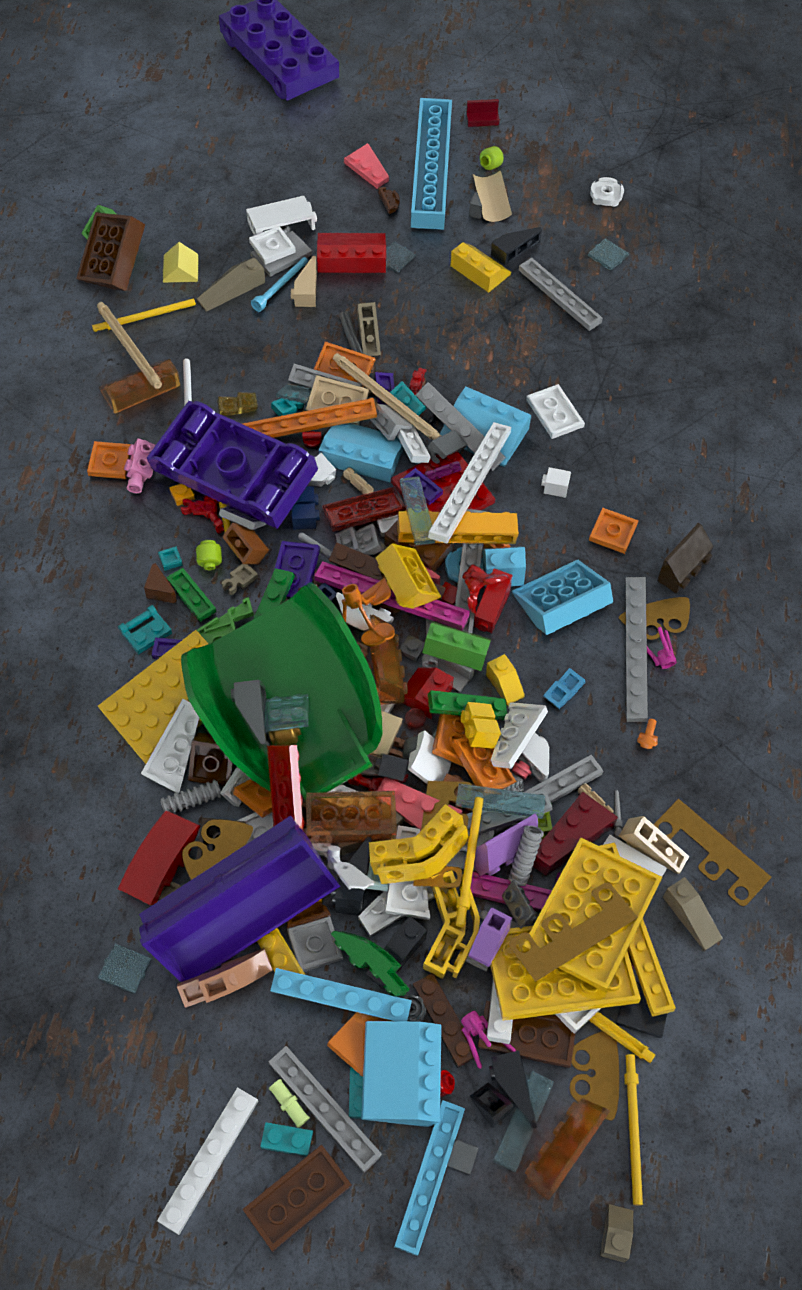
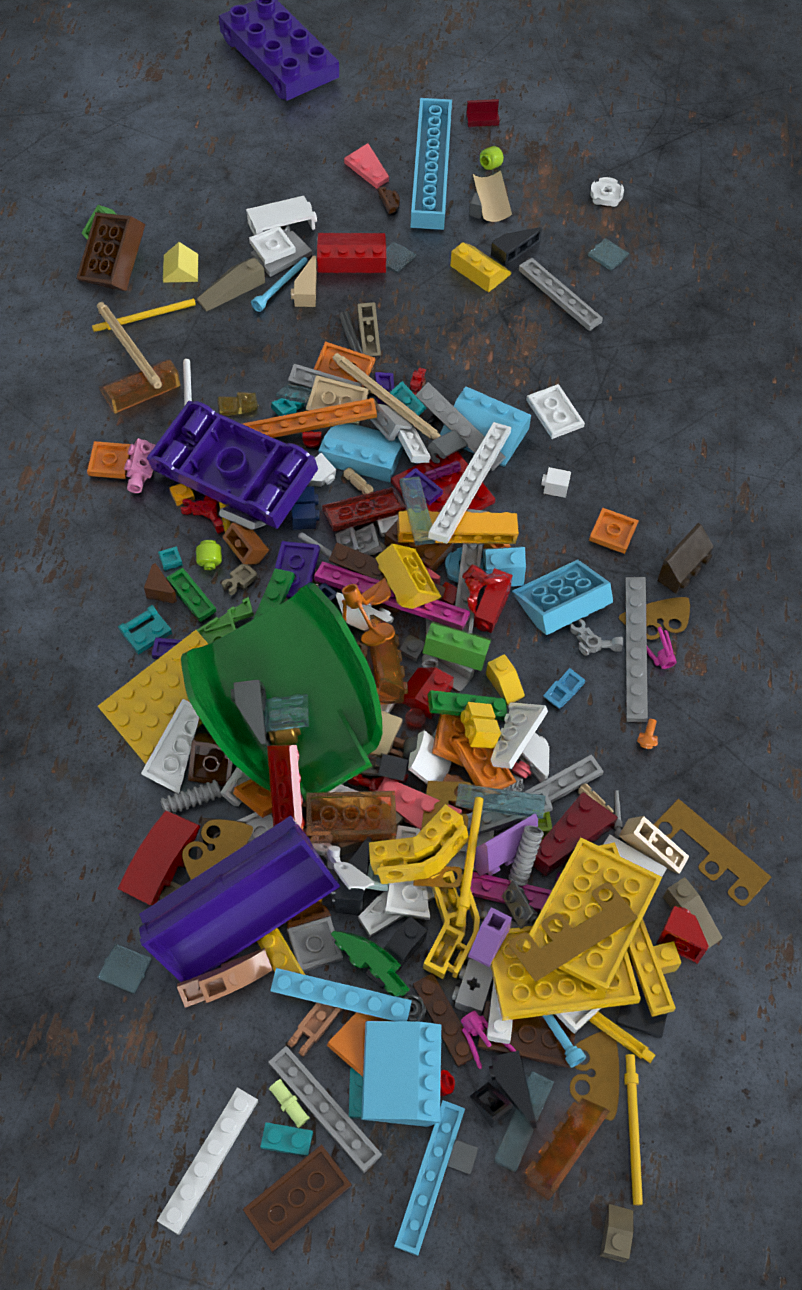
none -> nougat hinge [287,1003,343,1057]
none -> light grey brick [452,959,493,1016]
none -> medium azure piece [543,1014,586,1068]
none -> light grey piece [570,619,623,656]
none -> yellow brick [653,941,681,974]
none -> red slope [656,906,709,964]

